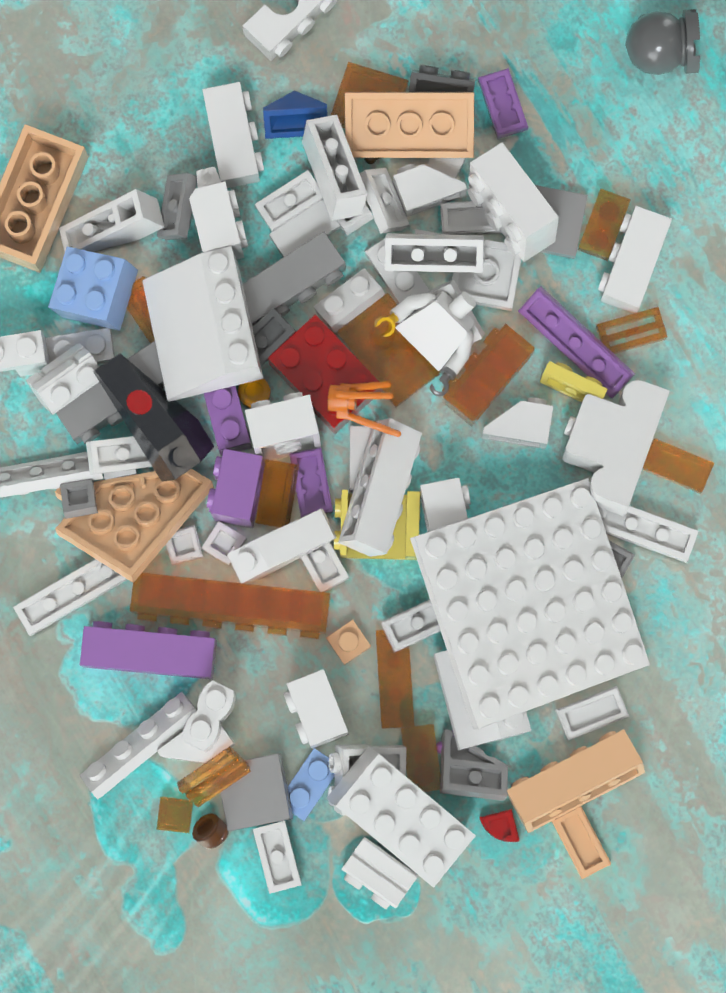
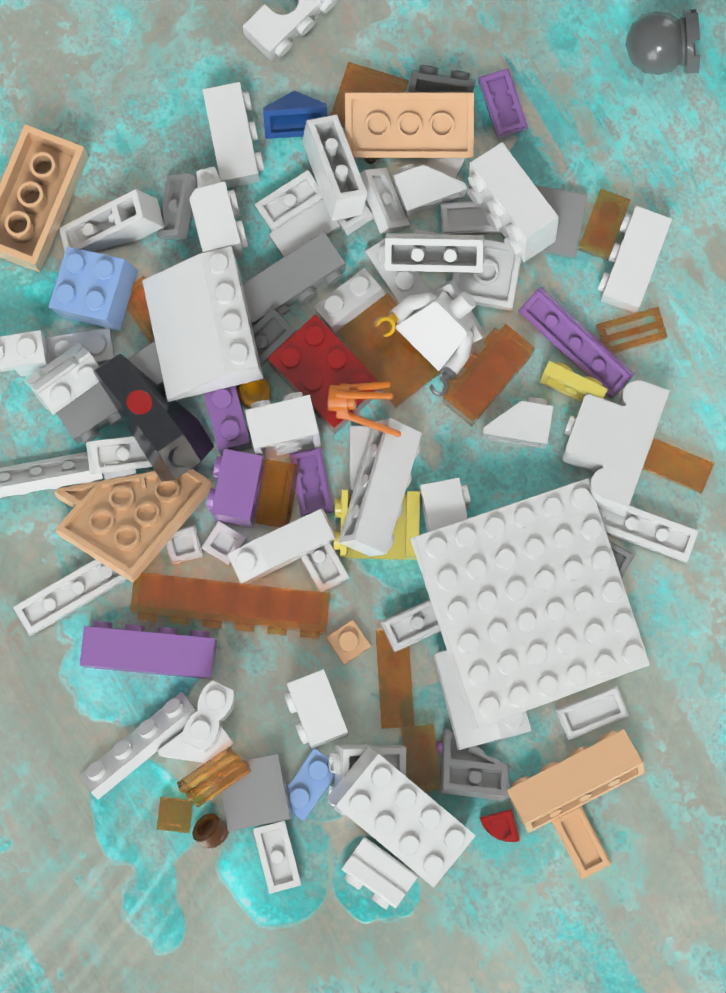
light grey tile [60,479,98,519] -> none

